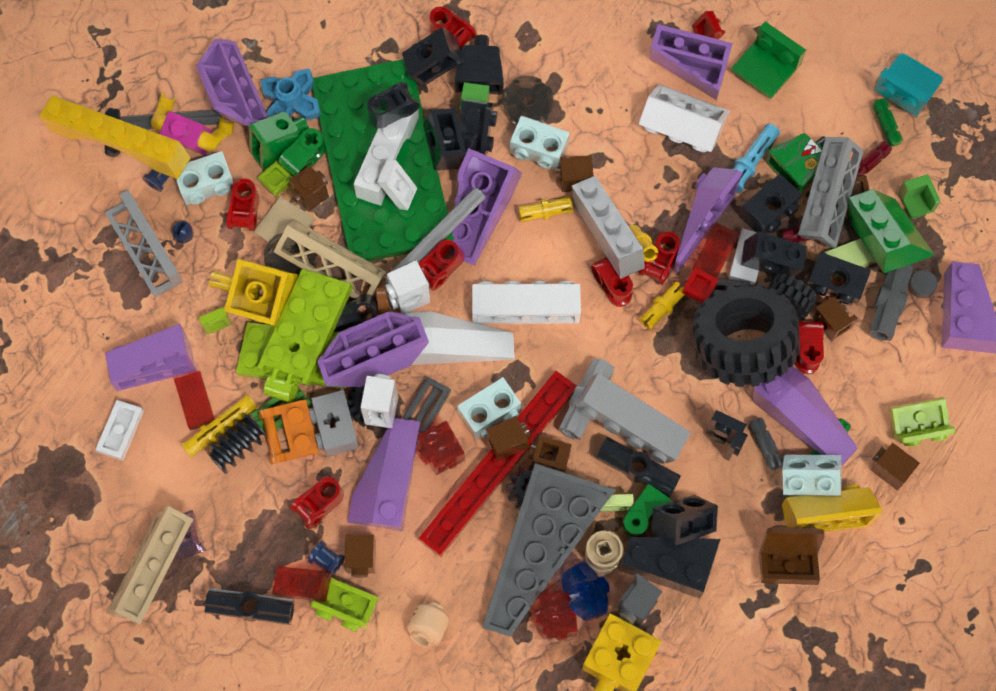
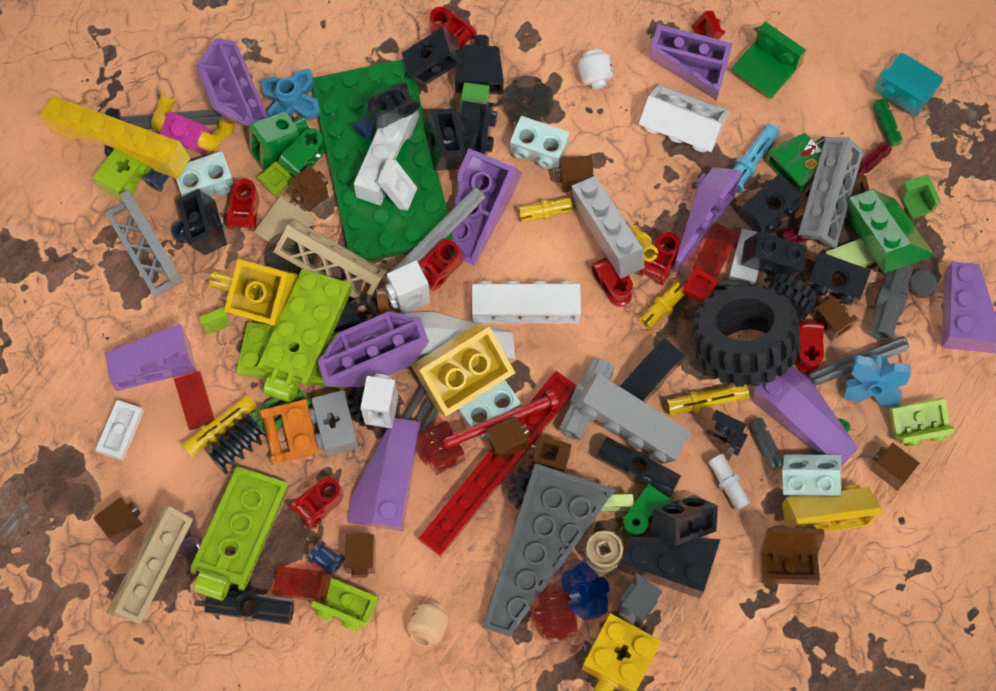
none -> lime brick [93,149,152,202]
none -> reddish brown brick [93,497,143,545]
none -> black brick [177,189,227,255]
none -> lime hinge [190,466,289,601]
none -> dark blue bush [352,109,380,141]
none -> yellow brick [411,322,515,417]
none -> red bar [442,390,559,448]
none -> white head [578,49,614,89]
none -> black slope [620,338,685,403]
none -> yellow pin [665,385,749,416]
none -> white pin [708,454,751,511]
none -> dark grey axle [808,336,910,386]
none -> dark azure plant [844,355,911,408]

